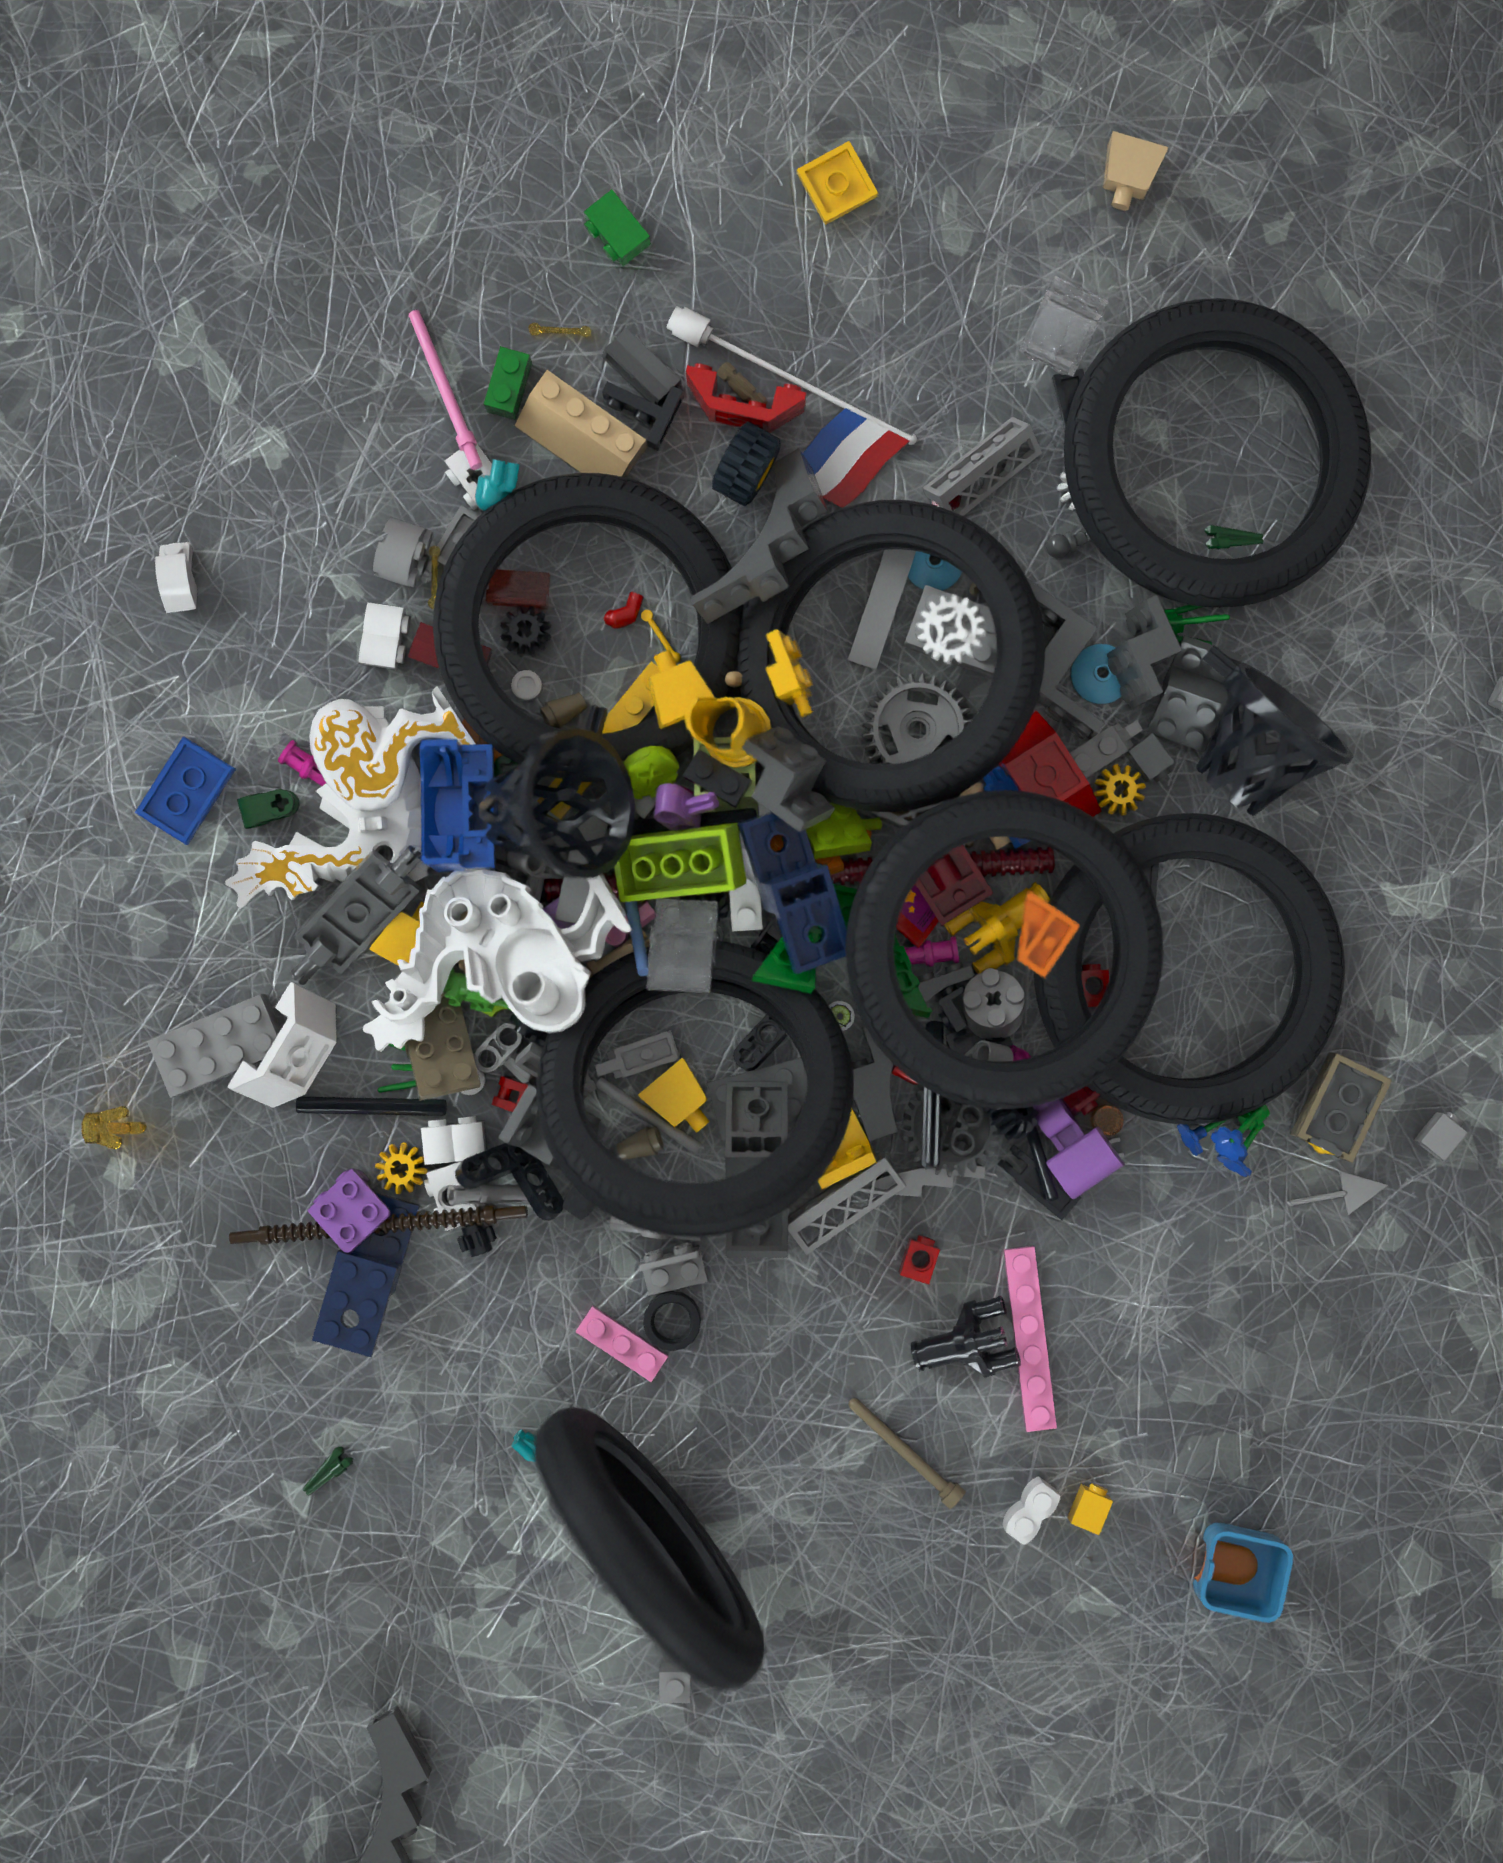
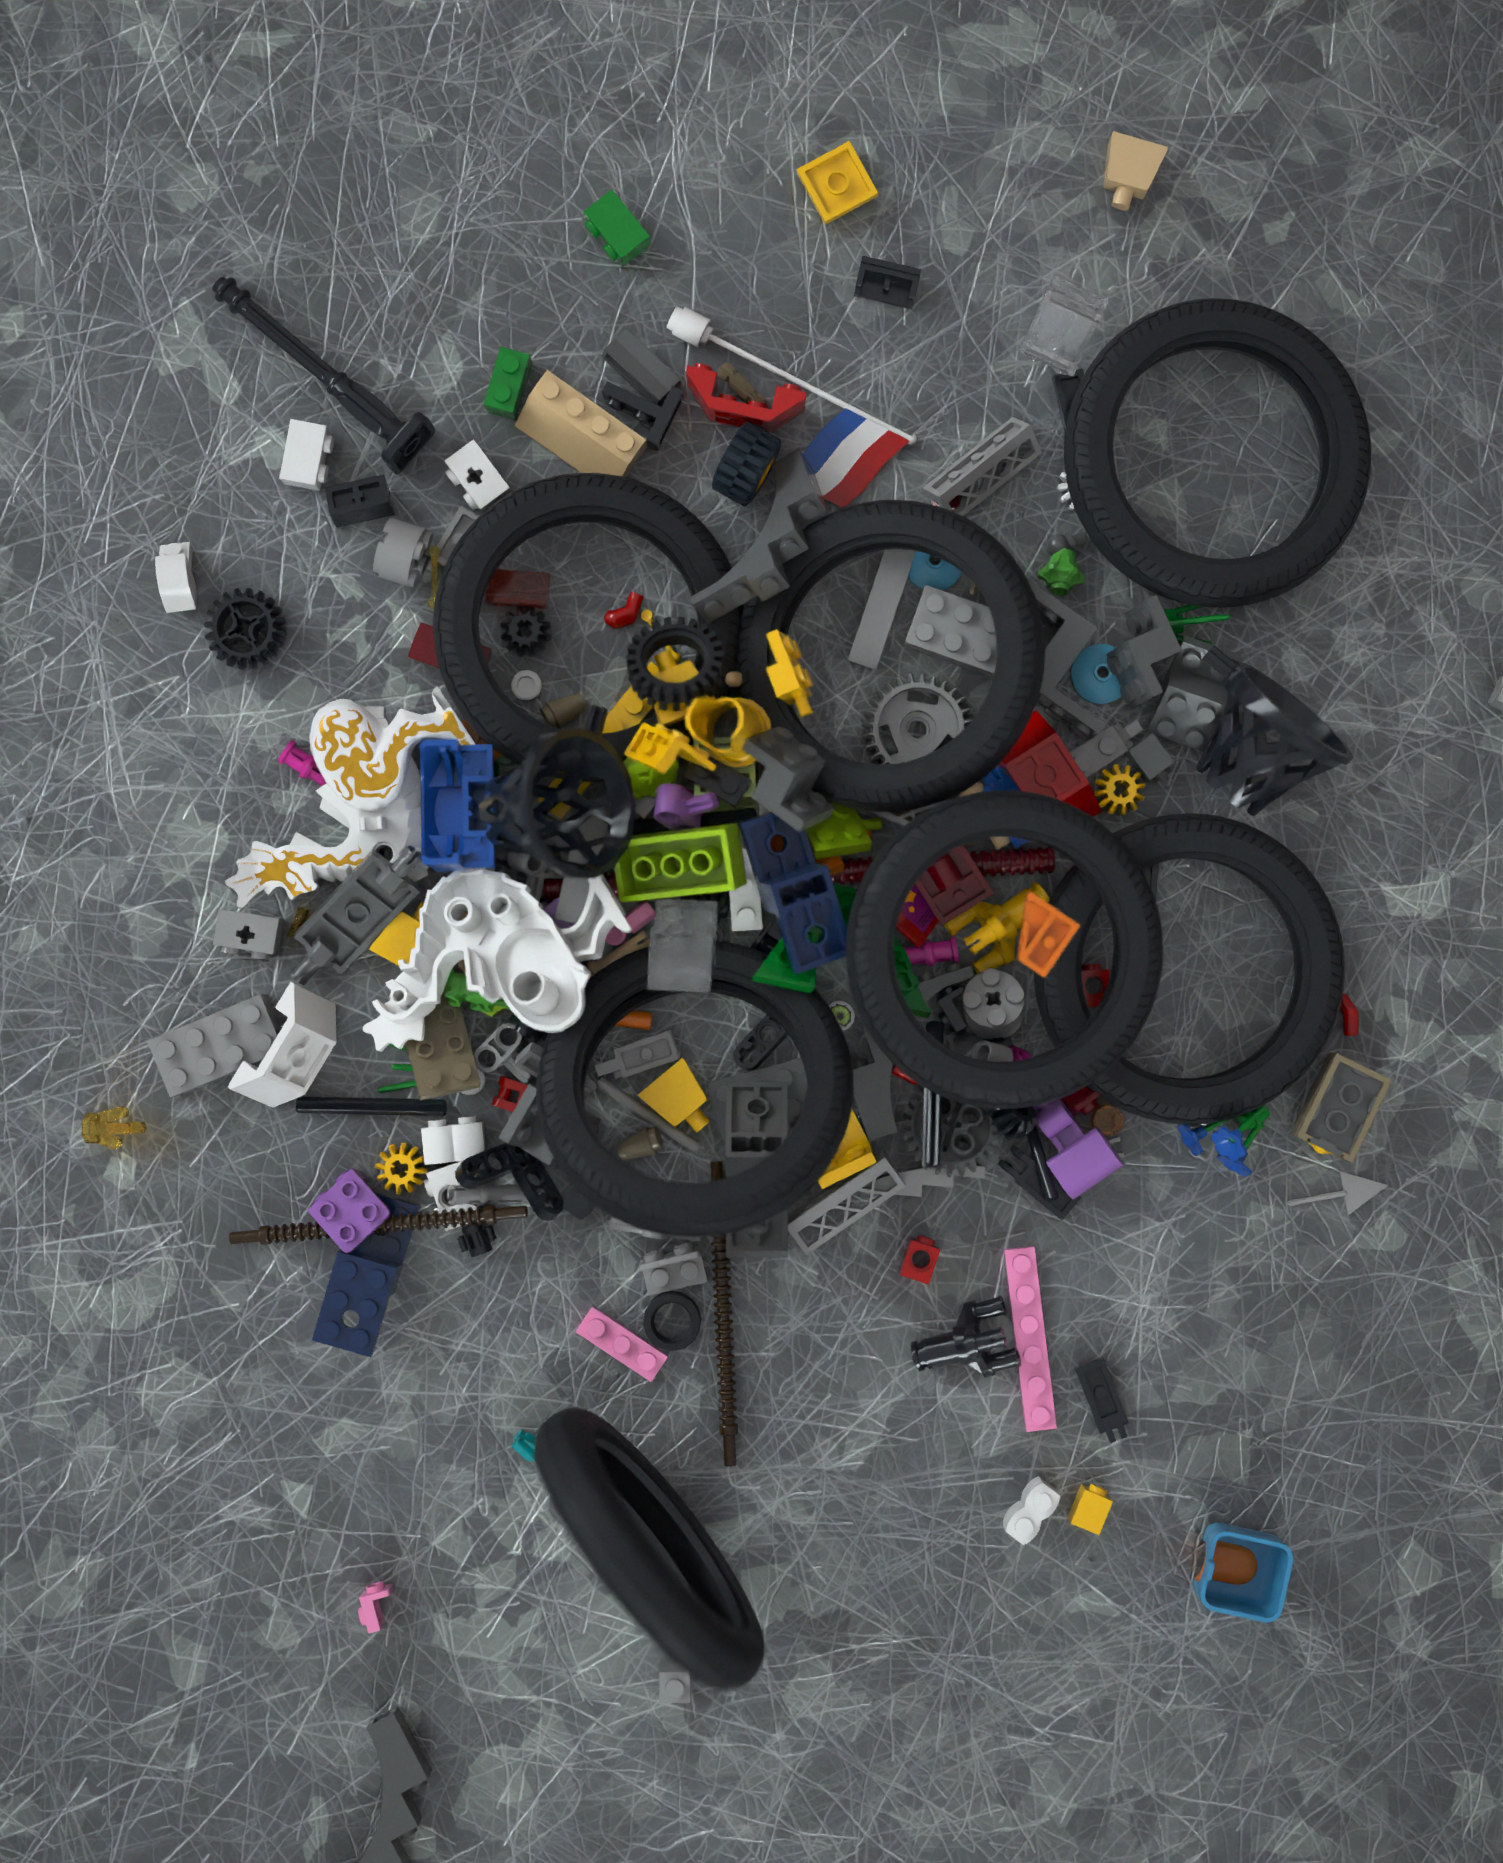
blue tile [135,736,236,845] -> none
dark green piece [237,789,300,829] -> none
dark green piece [303,1447,353,1496] -> none
white brick [359,602,410,670] -> none
bright pink bar [409,310,483,470] -> none
teal piece [475,459,520,511] -> none
clear yellow hinge [528,322,591,338] -> none
medium blue bar [625,901,650,976] -> none
dark tan piece [848,1398,966,1509] -> none
white gear [917,595,986,664] -> none
dark green piece [1204,525,1263,550] -> none
light grey brick [1414,1112,1468,1161] -> none
none -> black gear [204,588,287,670]
none -> black piece [212,276,435,475]
none -> light grey brick [213,909,284,960]
none -> white brick [279,419,334,491]
none -> clear yellow piece [285,899,311,947]
none -> black hinge [325,475,395,528]
none -> bright pink bracket [358,1581,394,1634]
none -> orange piece [615,1010,652,1031]
none -> yellow bracket [624,722,716,774]
none -> black tyre [627,616,724,711]
none -> dark brown hose [710,1161,738,1467]
none -> black hinge [854,256,921,309]
none -> bright green rock [1037,548,1085,596]
none -> black hinge [1074,1357,1129,1444]
none -> red arm [1339,993,1359,1036]

